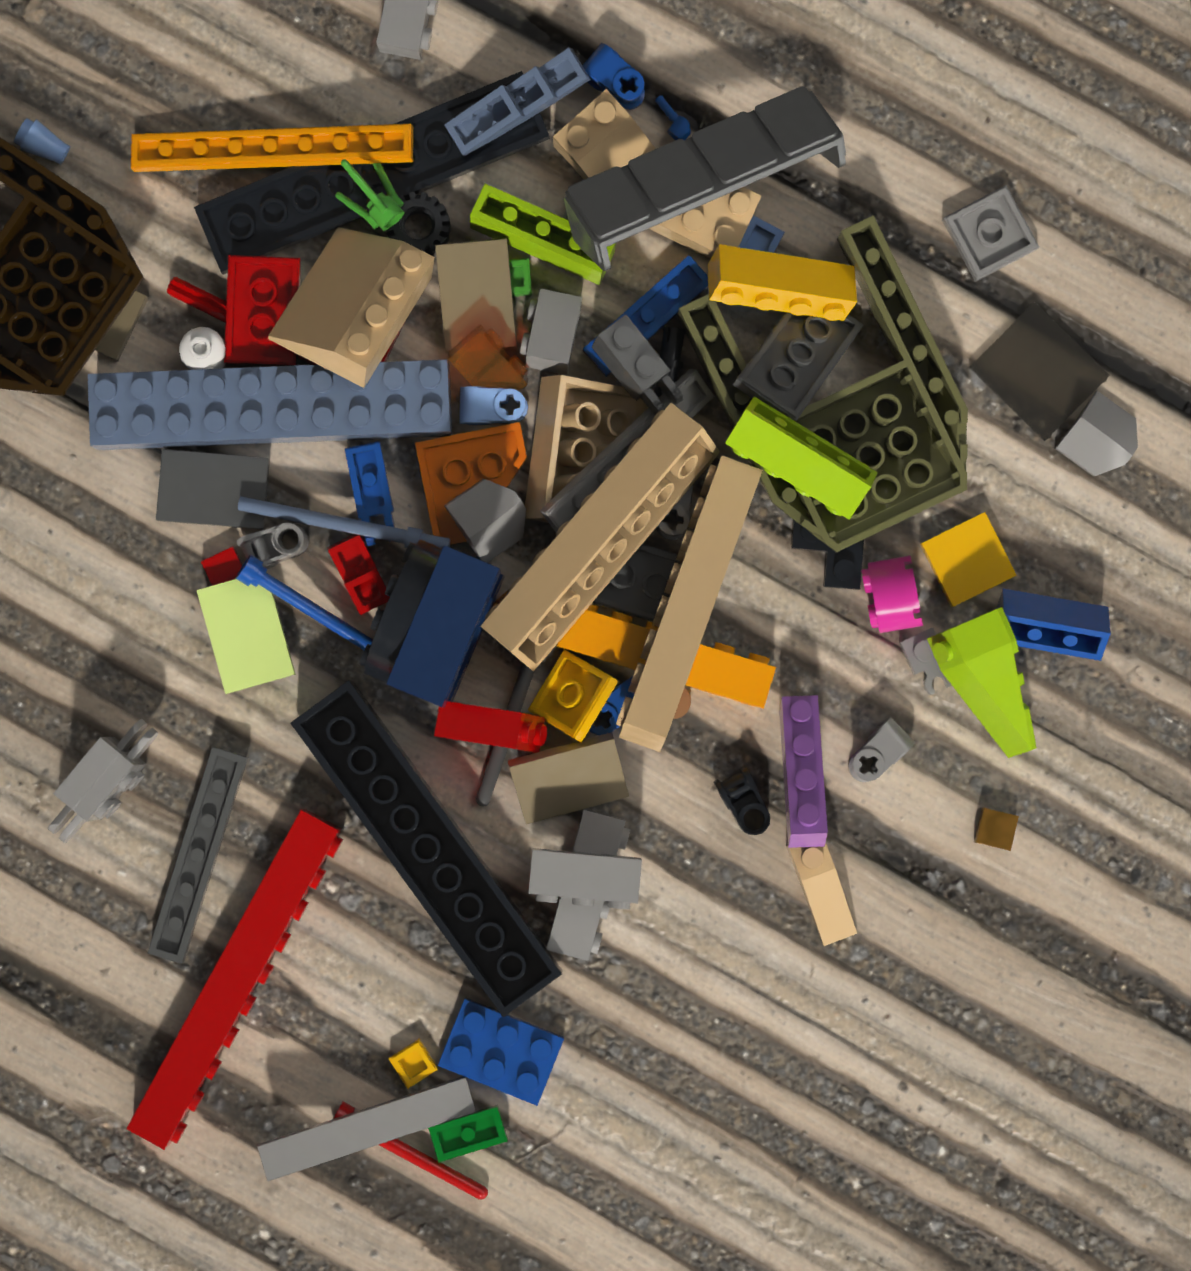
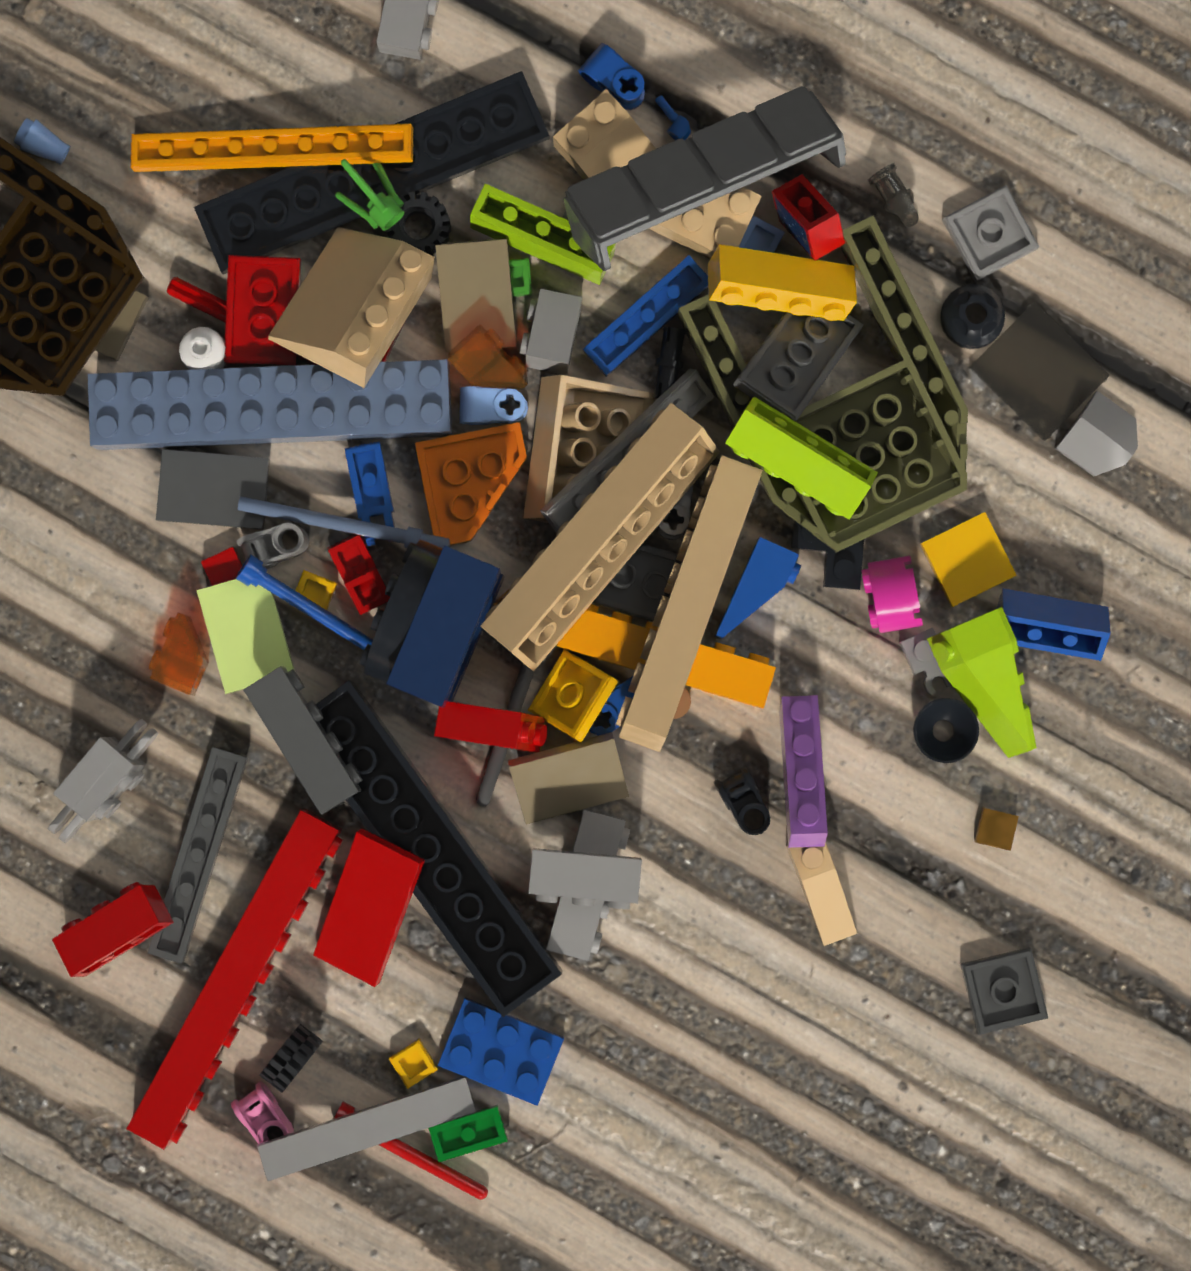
sand blue slope [444,48,591,156] -> none
light grey slope [444,478,526,563] -> none
dark grey hinge [592,315,683,415] -> none
light grey piece [848,717,916,782] -> none
none -> red brick [52,882,174,977]
none -> clear orange slope [148,612,209,696]
none -> bright pink piece [231,1081,294,1144]
none -> dark grey brick [243,666,363,814]
none -> black tyre [260,1023,323,1093]
none -> yellow tile [295,570,338,610]
none -> red tile [313,829,425,987]
none -> blue slope [714,537,801,639]
none -> red brick [772,174,845,261]
none -> clear smoke piece [868,163,919,227]
none -> black piece [913,698,979,763]
none -> black piece [940,284,1005,349]
none -> dark grey tile [960,947,1048,1035]

